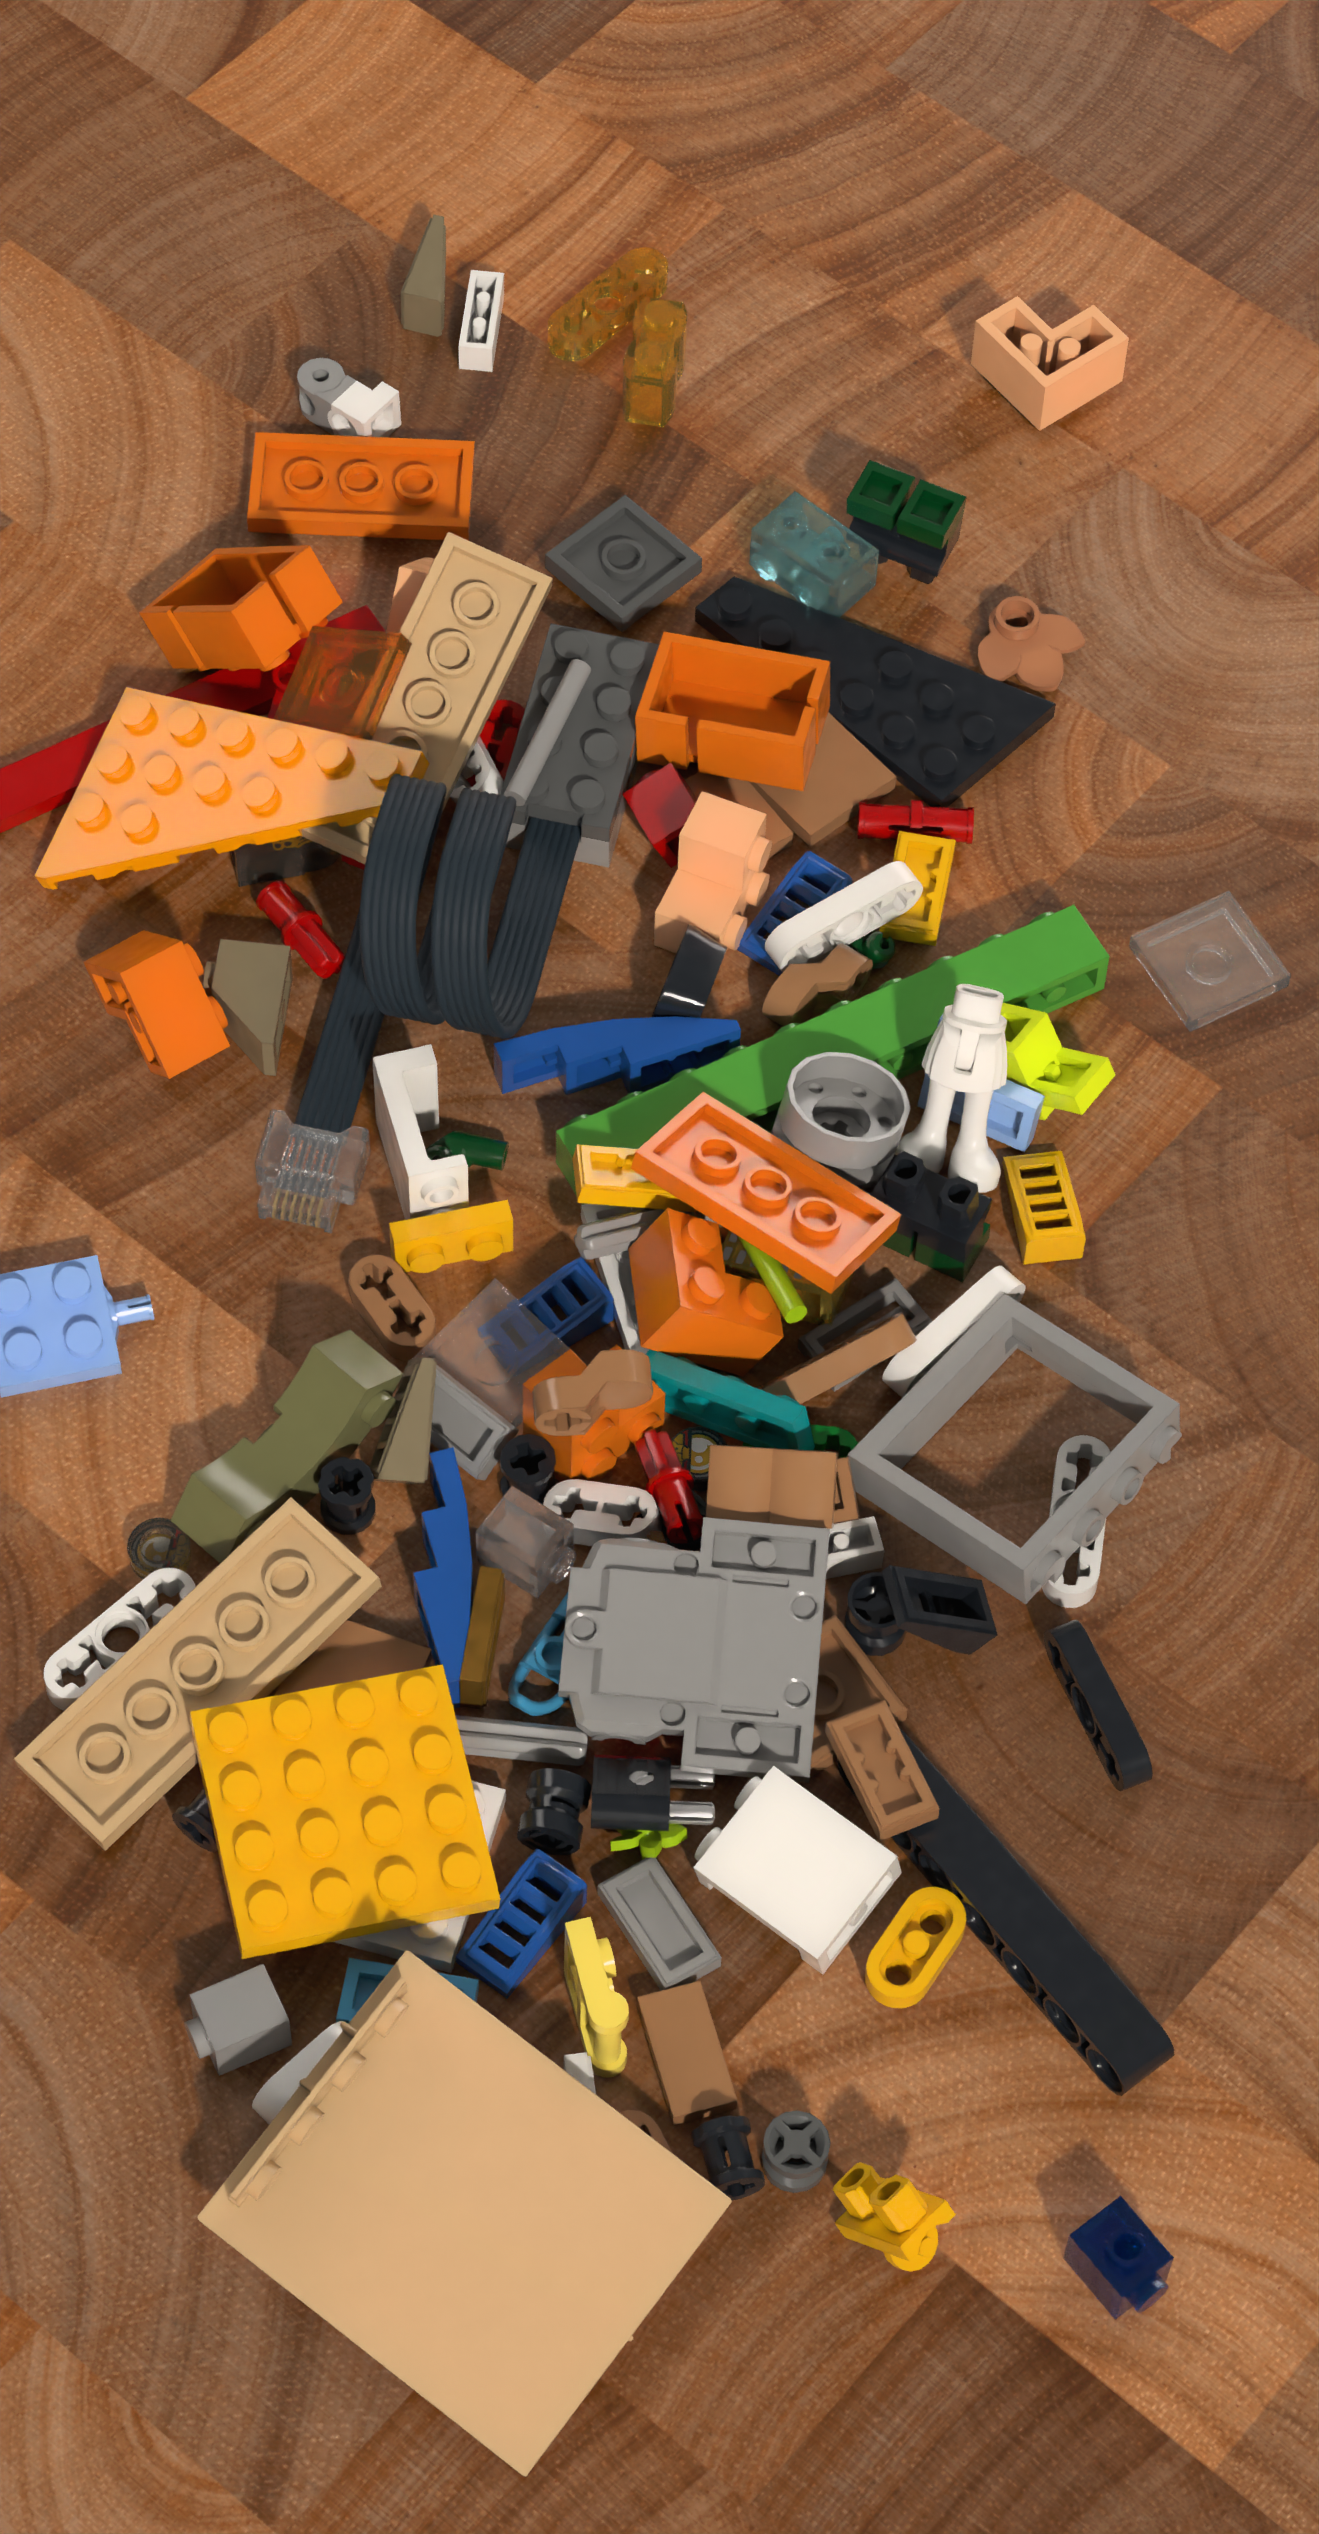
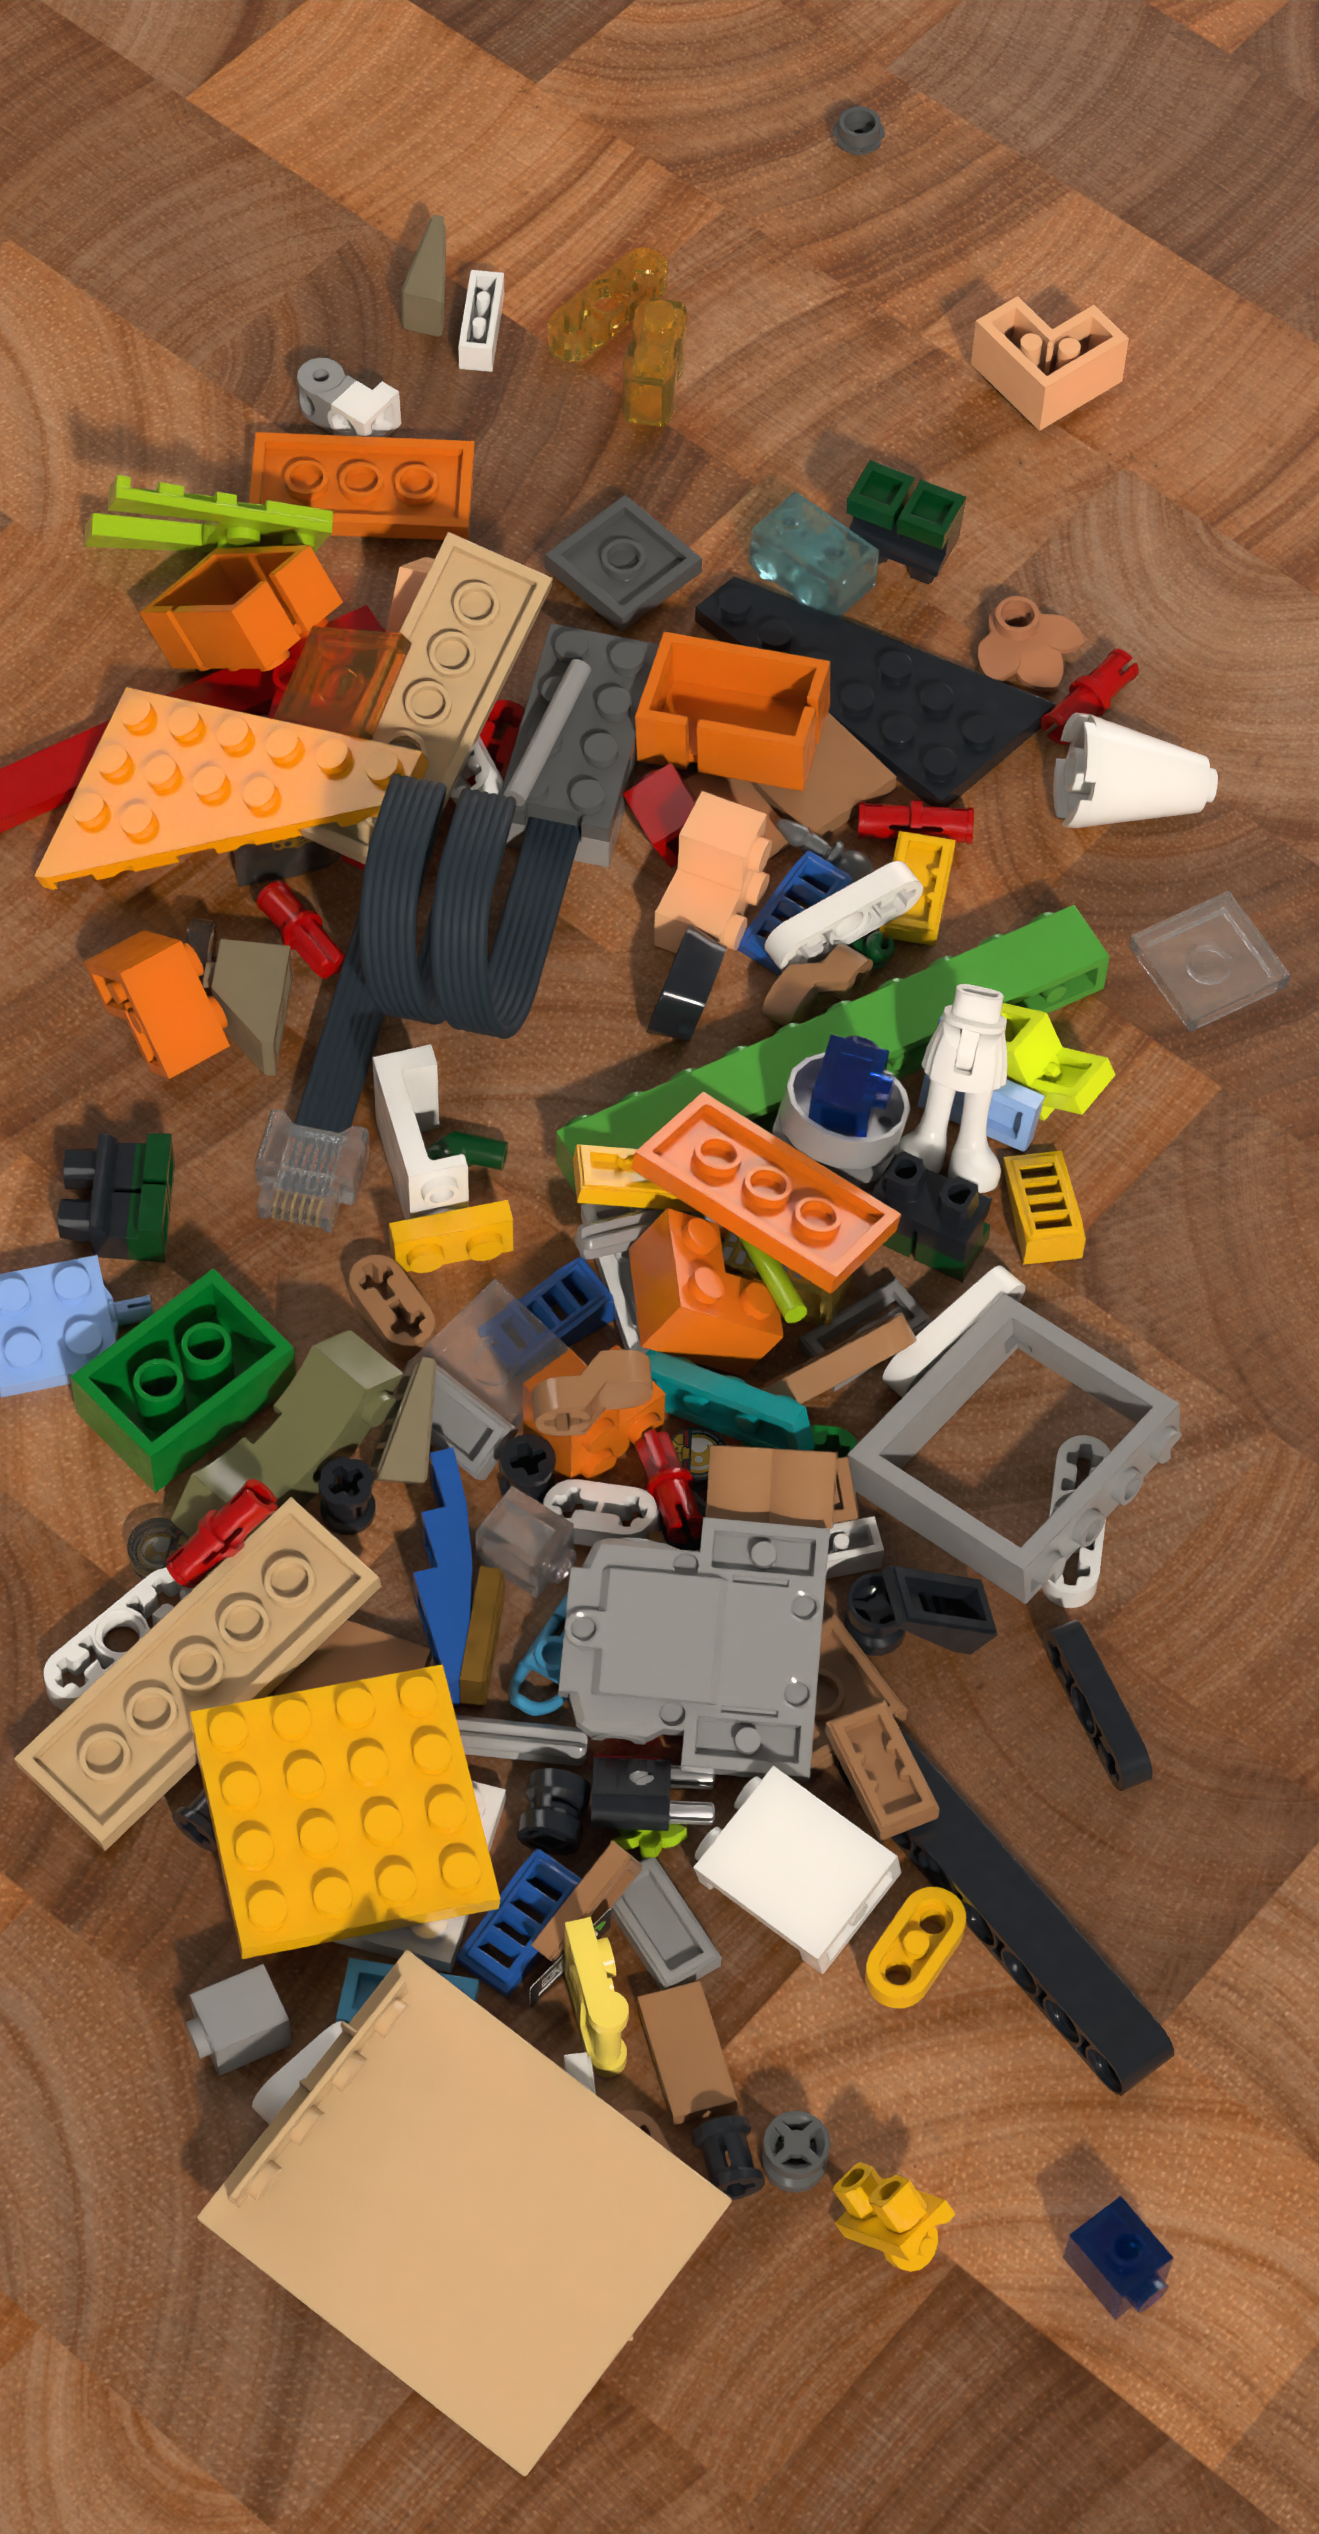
blue slope [494,1016,741,1095] -> none
none -> hips [58,1133,175,1263]
none -> green brick [70,1268,296,1493]
none -> lime wing [84,475,333,553]
none -> red pin [166,1479,278,1589]
none -> clear smoke tile [185,918,217,978]
none -> black sticker [530,1909,611,2007]
none -> medium nougat tile [531,1841,643,1963]
none -> dark grey bar [776,819,873,883]
none -> clear blue brick [808,1034,896,1137]
none -> dark grey plate [833,106,885,156]
none -> red pin [1041,649,1139,745]
none -> white cone [1053,713,1218,828]

